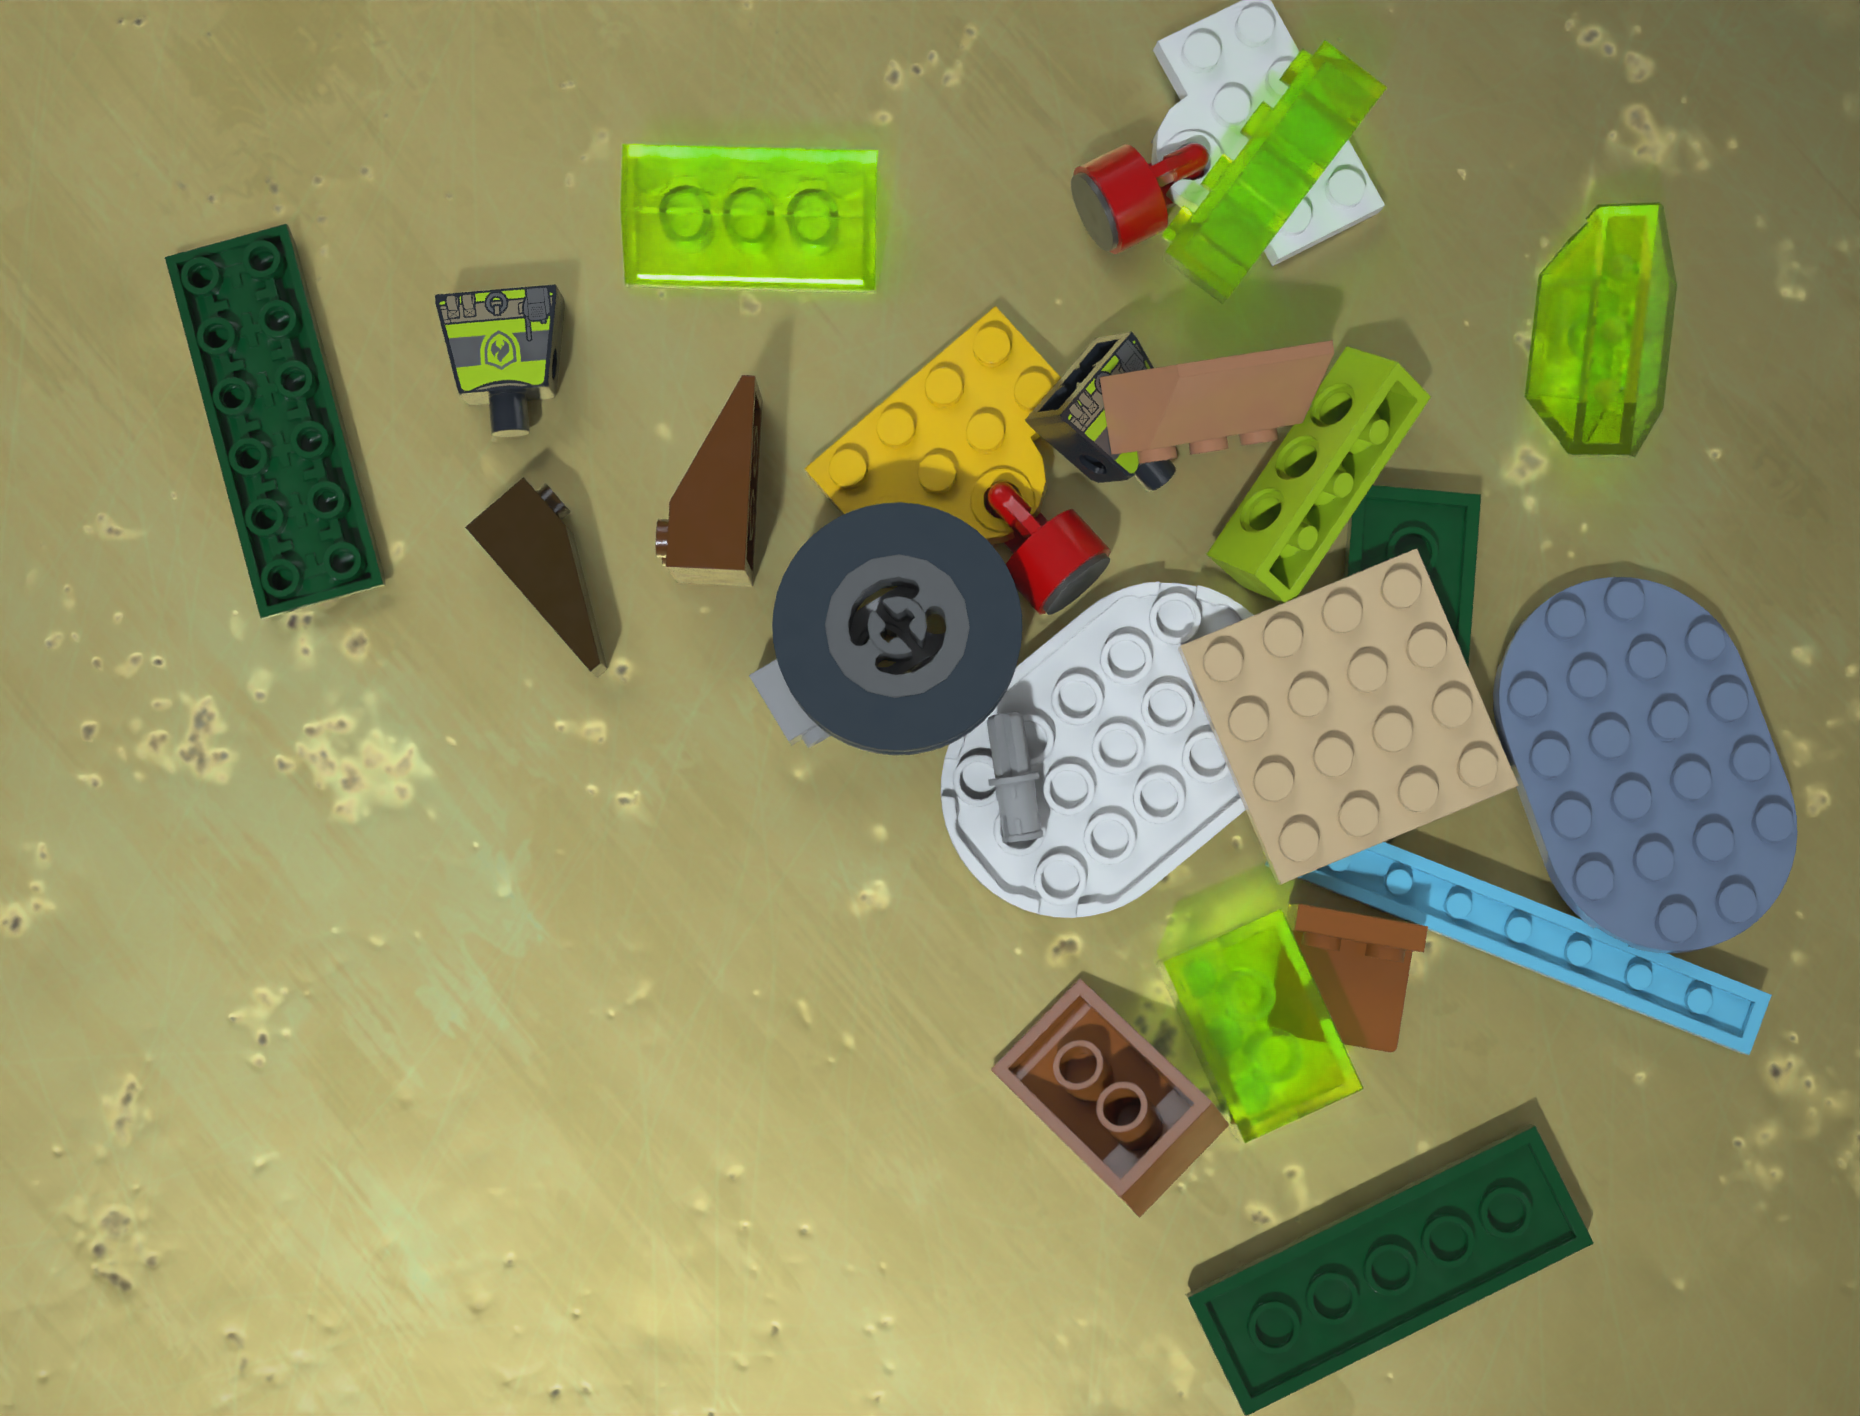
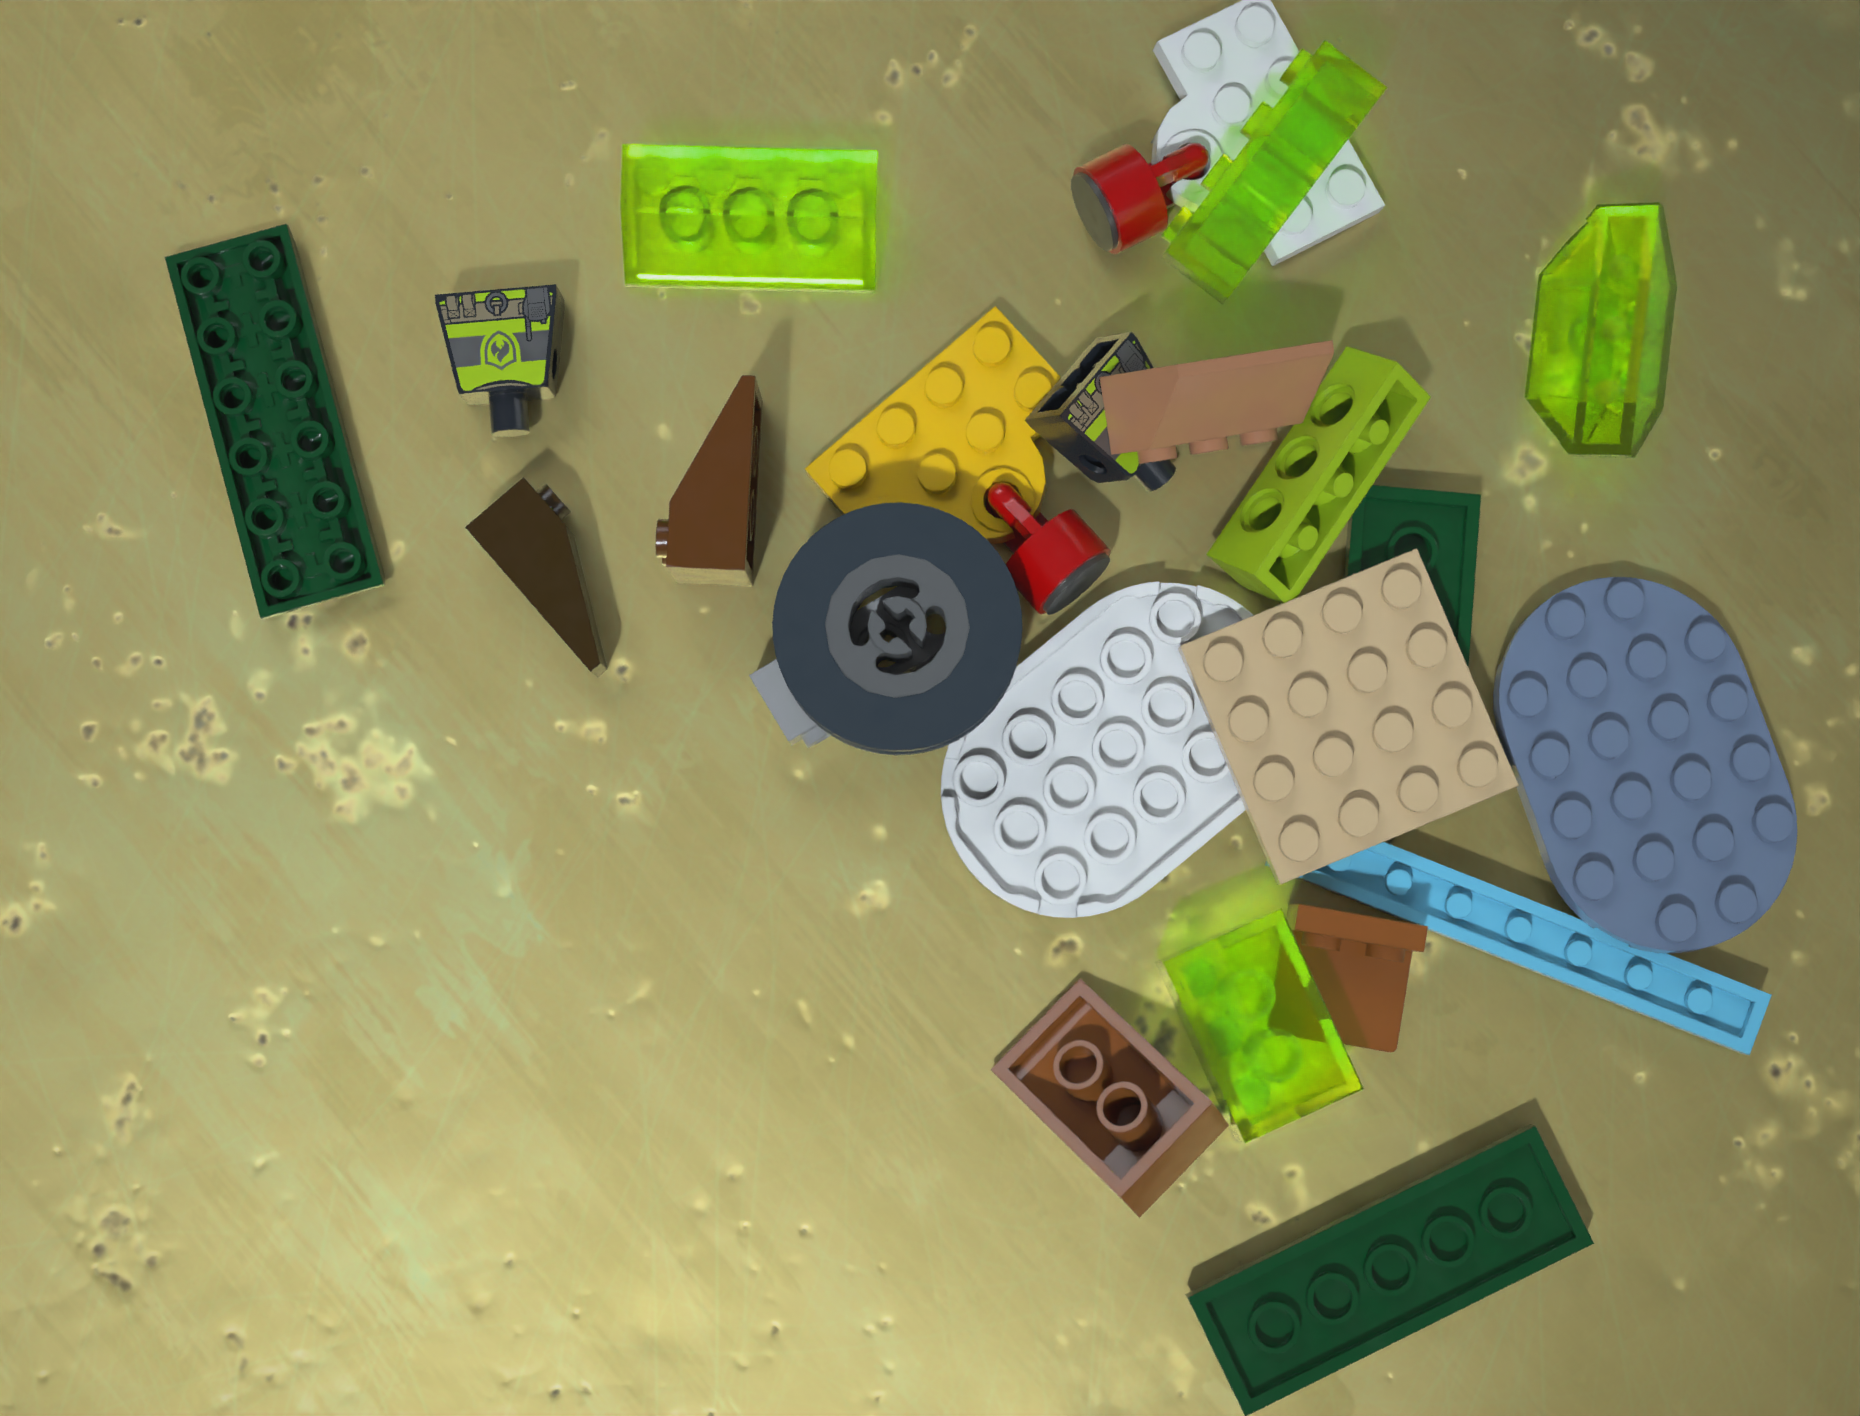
light grey axle [987,712,1044,843] -> none

